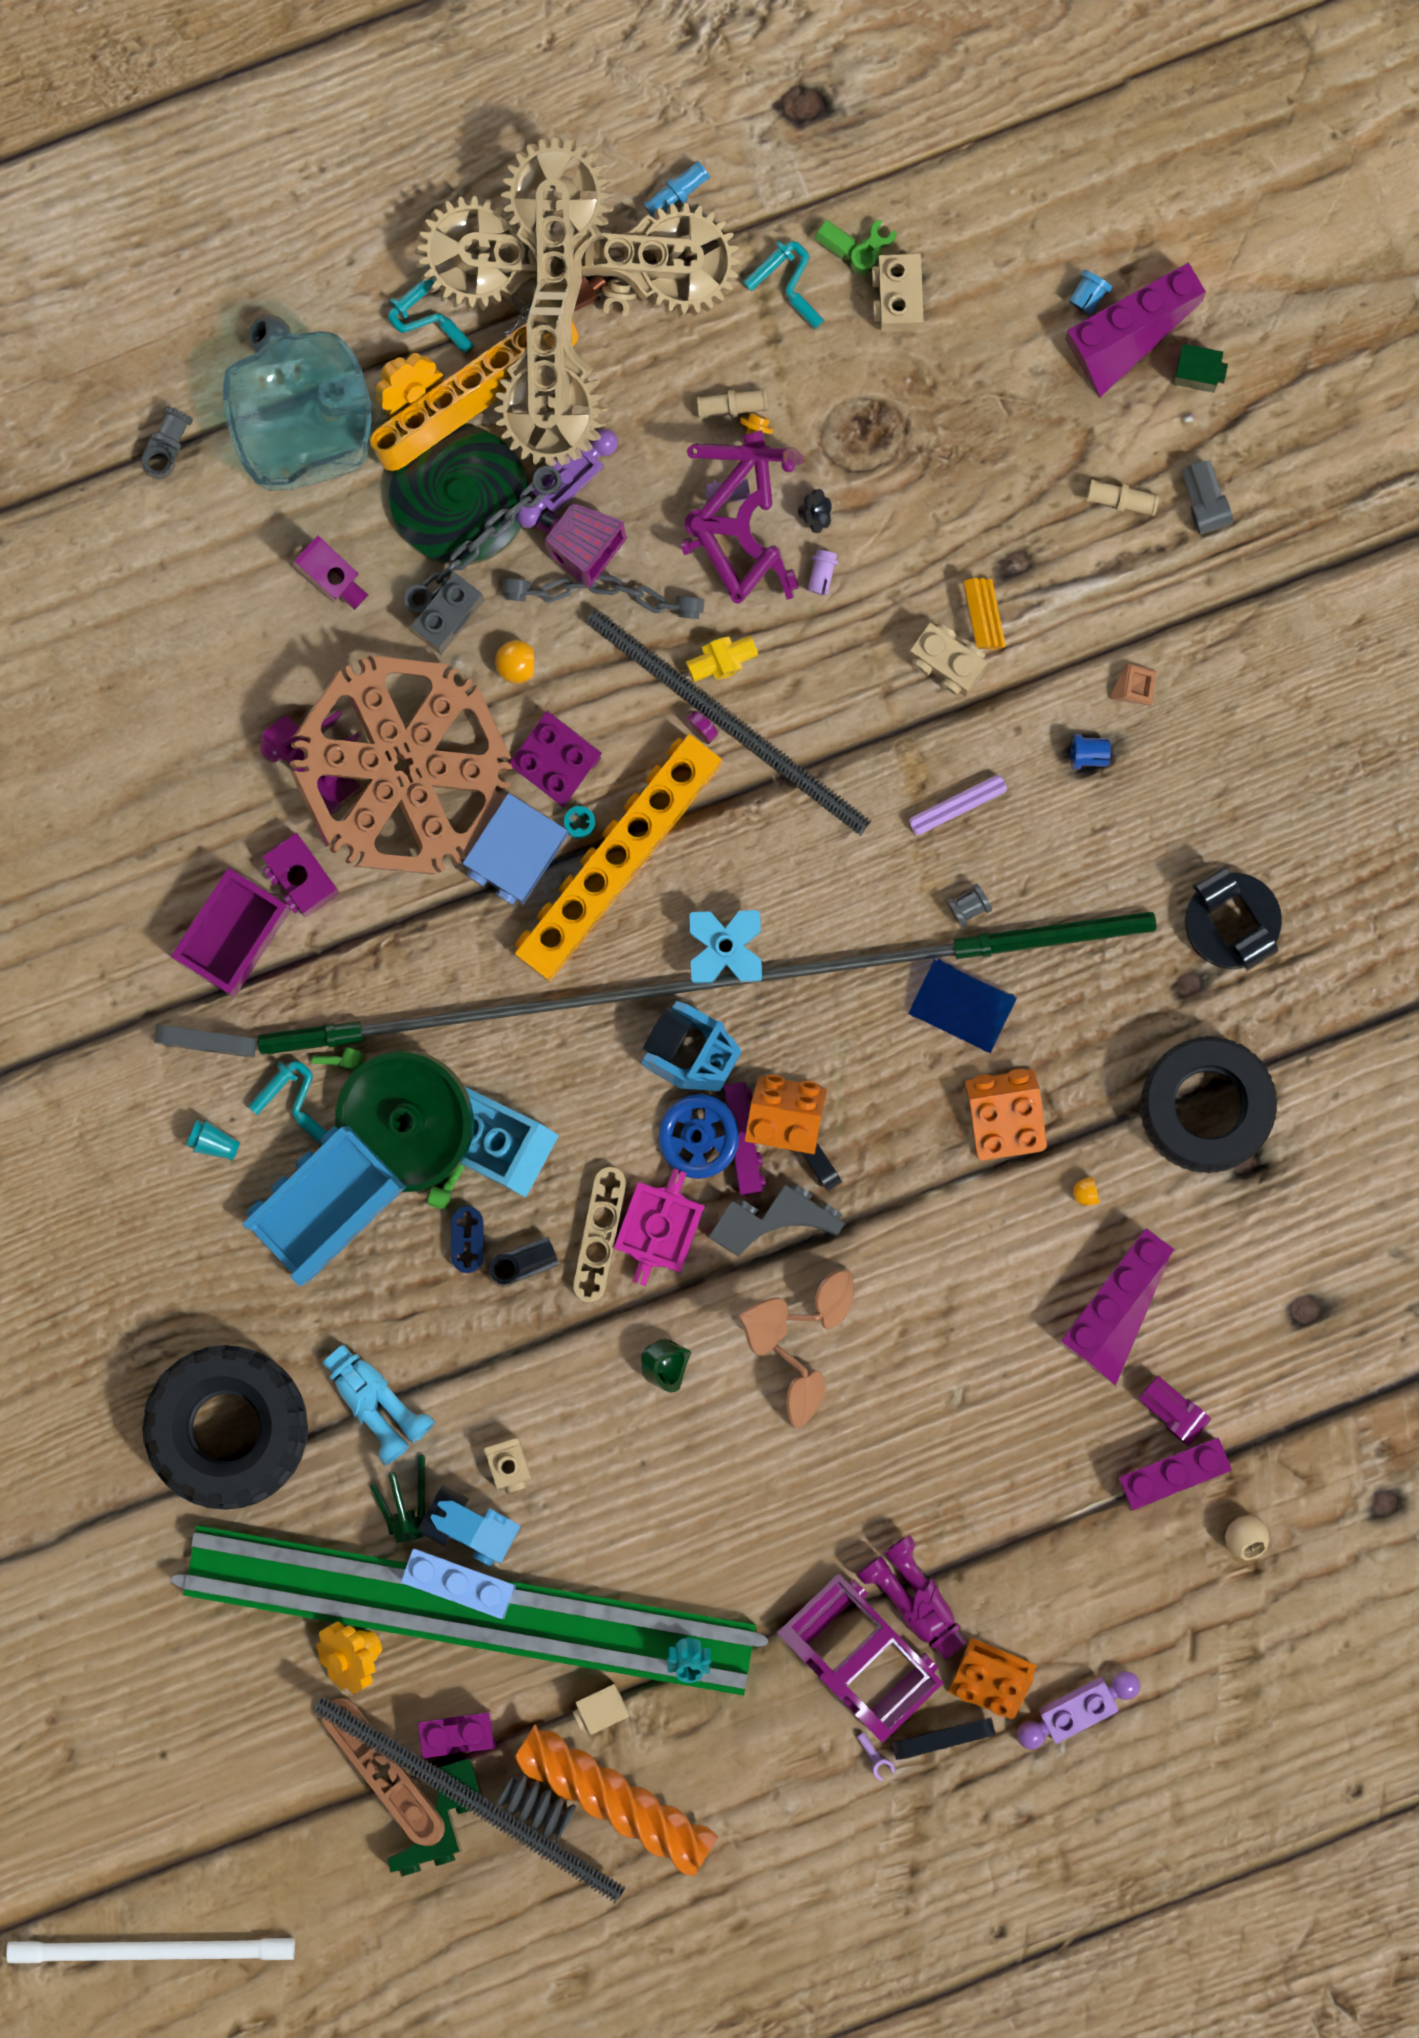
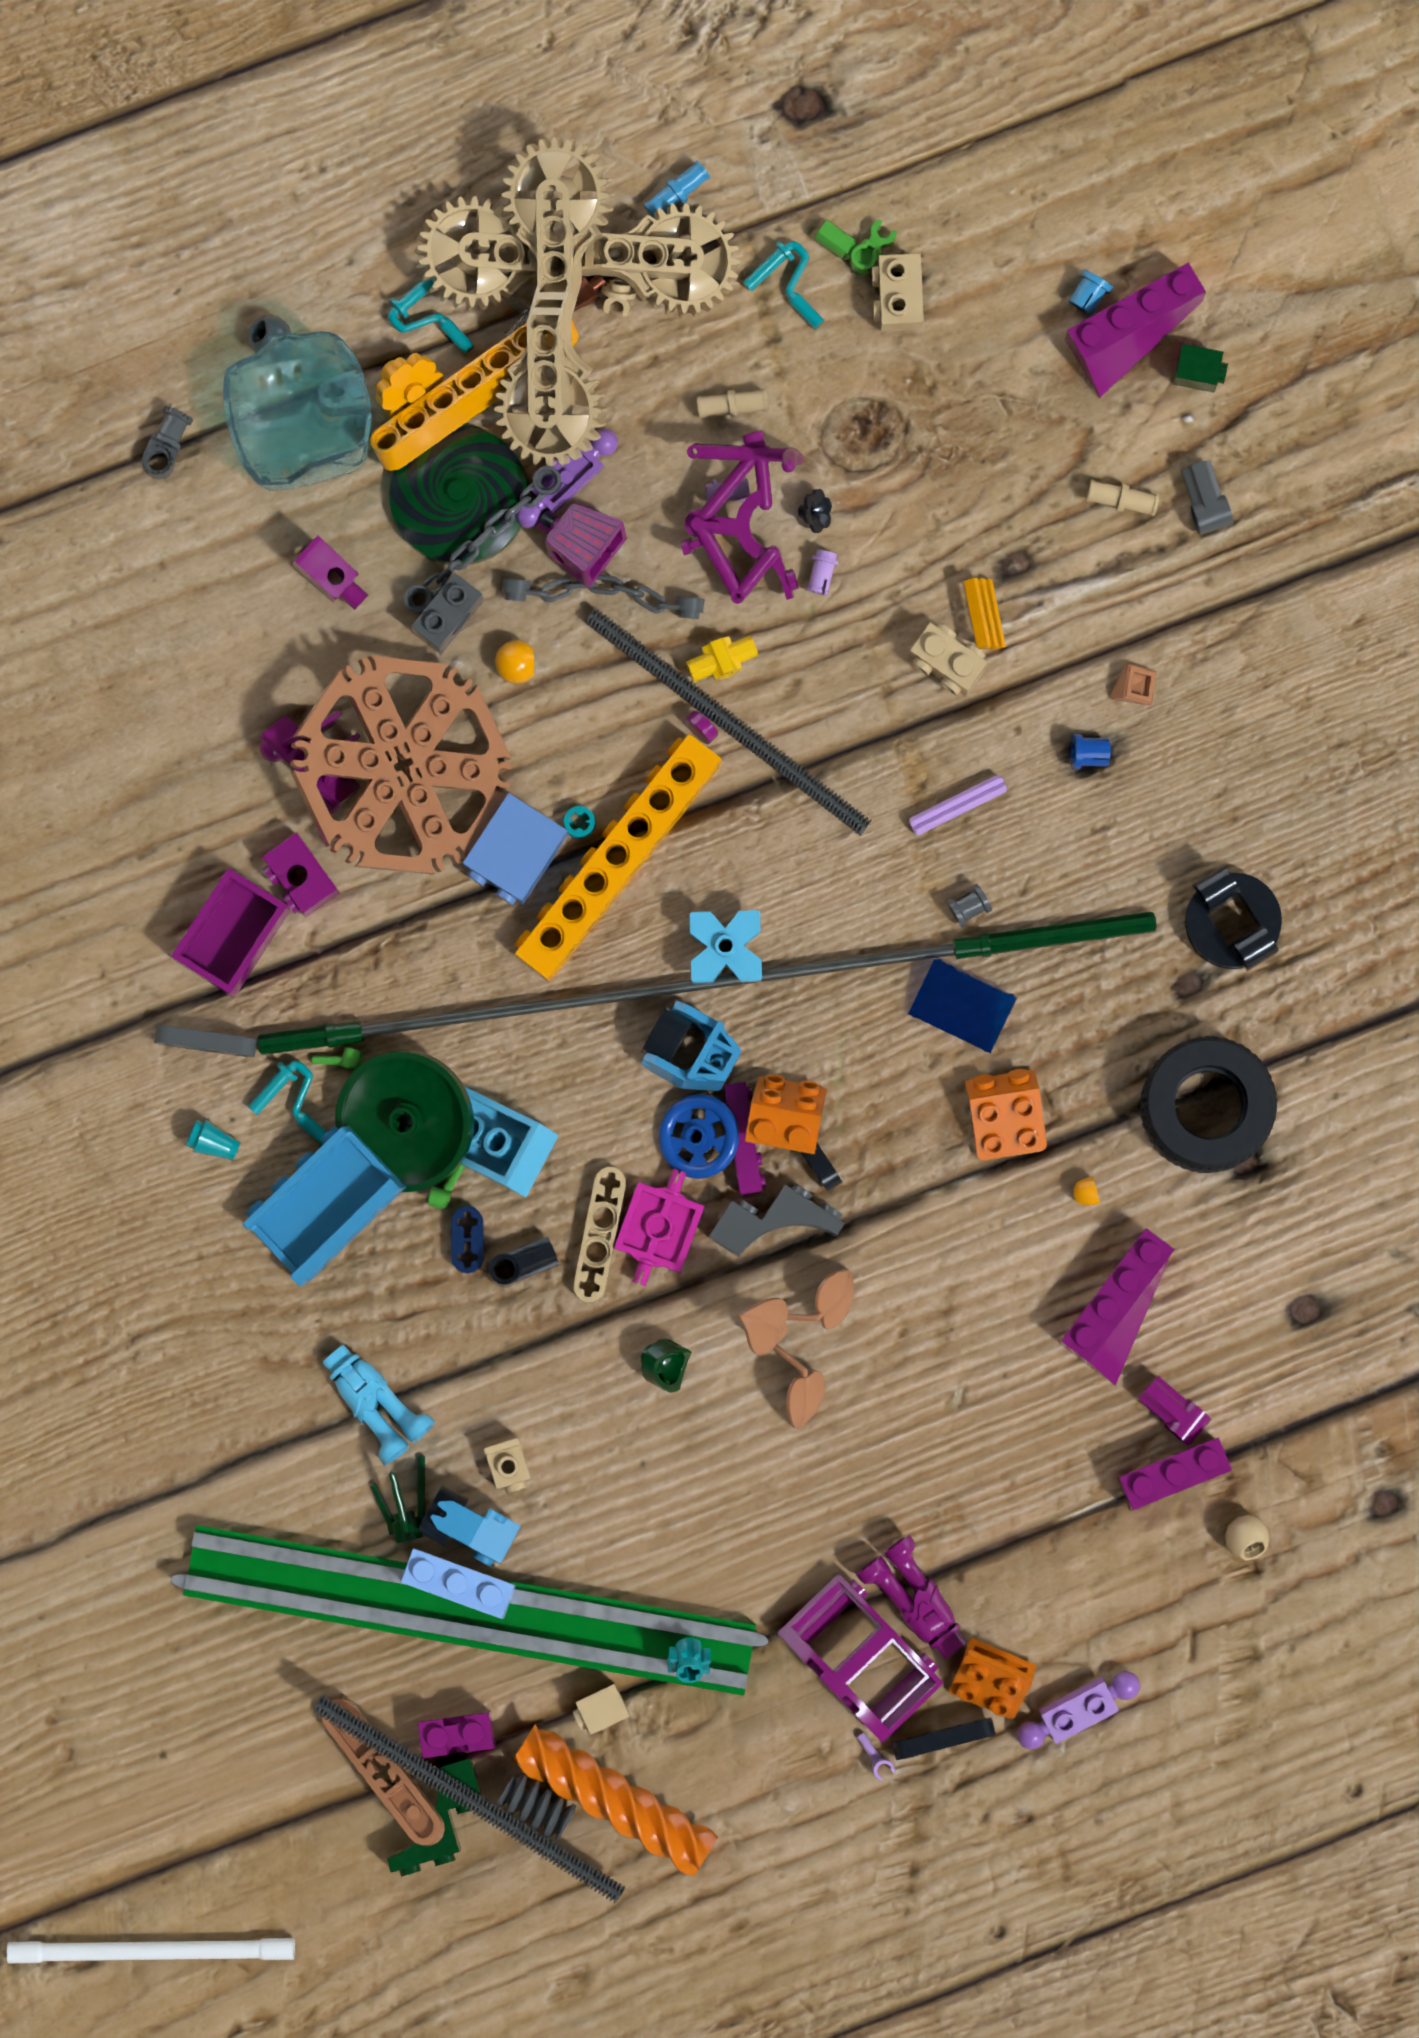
black tyre [142,1345,308,1510] -> none
light orange plant [316,1622,382,1694] -> none
magenta hinge [509,710,602,807] -> none
light orange plate [740,413,774,444] -> none

